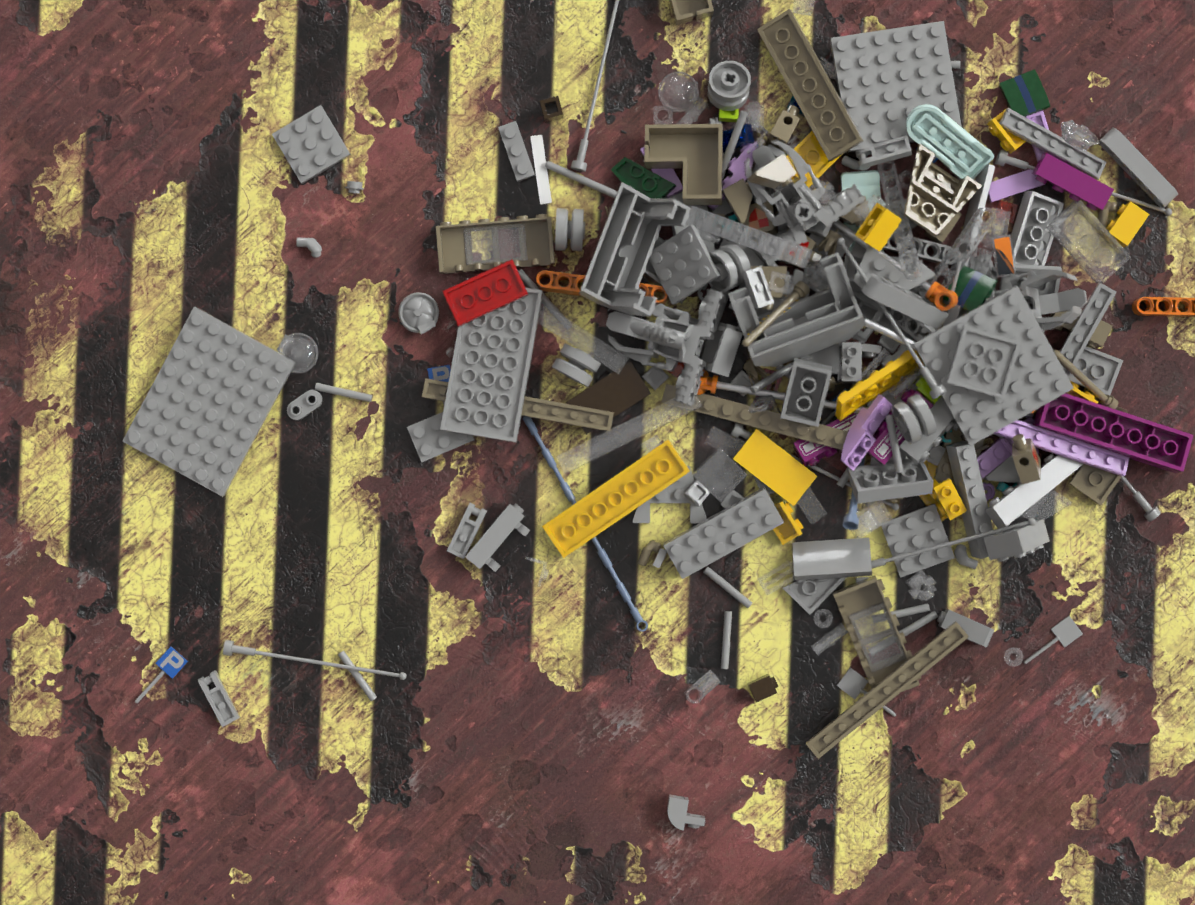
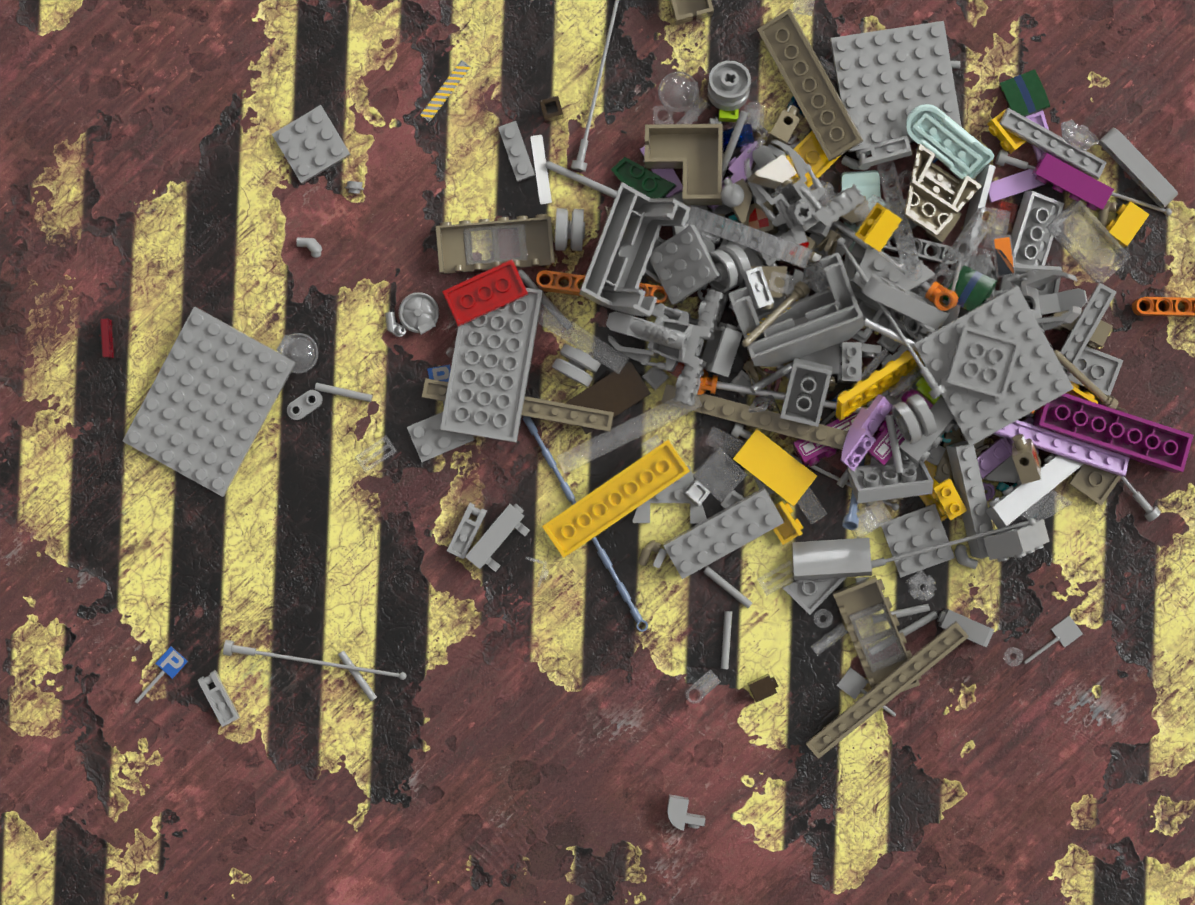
none -> dark red tile [100,318,114,358]
none -> clear tile [355,436,397,473]
none -> light grey arm [385,312,406,337]
none -> sticker [420,60,470,122]
none -> light grey piece [721,178,744,207]

